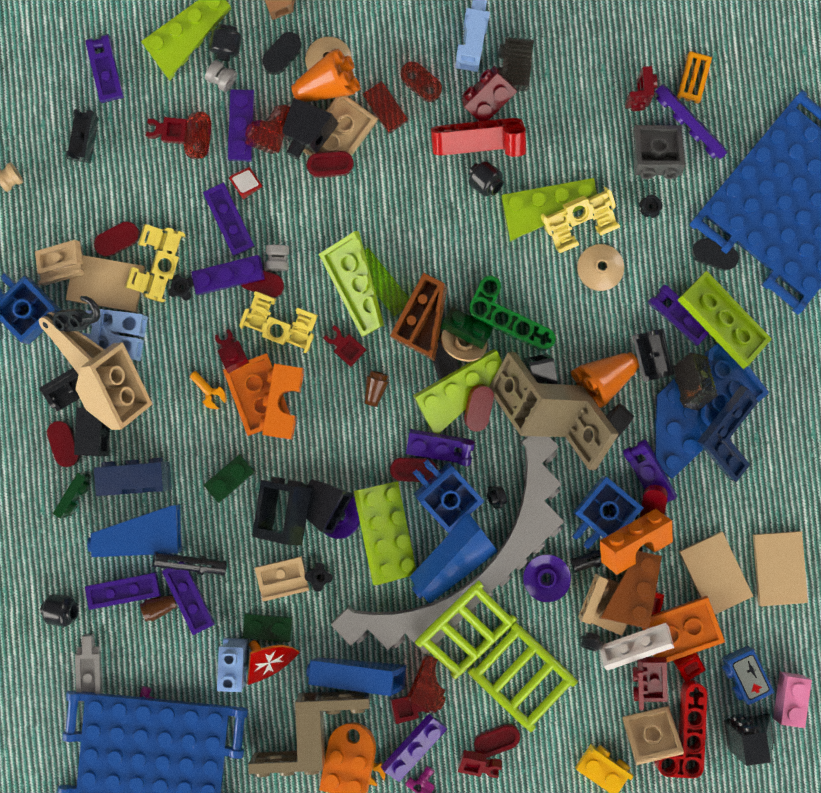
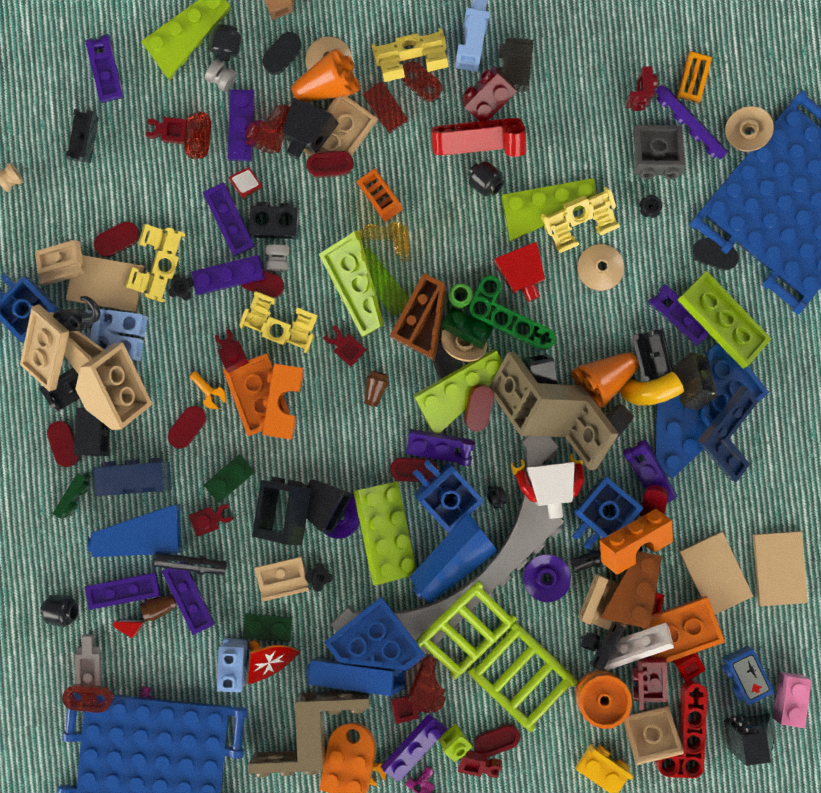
none -> tan tile [20,305,69,391]
none -> clear red plate [62,684,113,713]
none -> red slope [112,619,145,638]
none -> dark red tile [168,406,207,449]
none -> dark red plate [189,504,234,537]
none -> black brick [249,202,300,240]
none -> blue plate [324,597,426,671]
none -> orange slope [356,168,403,222]
none -> clear yellow bracket [359,222,410,262]
none -> light yellow piece [372,28,448,82]
none -> lime bracket [438,723,473,762]
none -> bright green brick [448,283,472,309]
none -> red torso [493,242,545,302]
none -> white torso [511,453,584,519]
none -> orange wheel [575,670,632,729]
none -> black pin [589,622,626,671]
none -> yellow cylinder [620,372,684,406]
none -> tan dish [725,106,774,152]

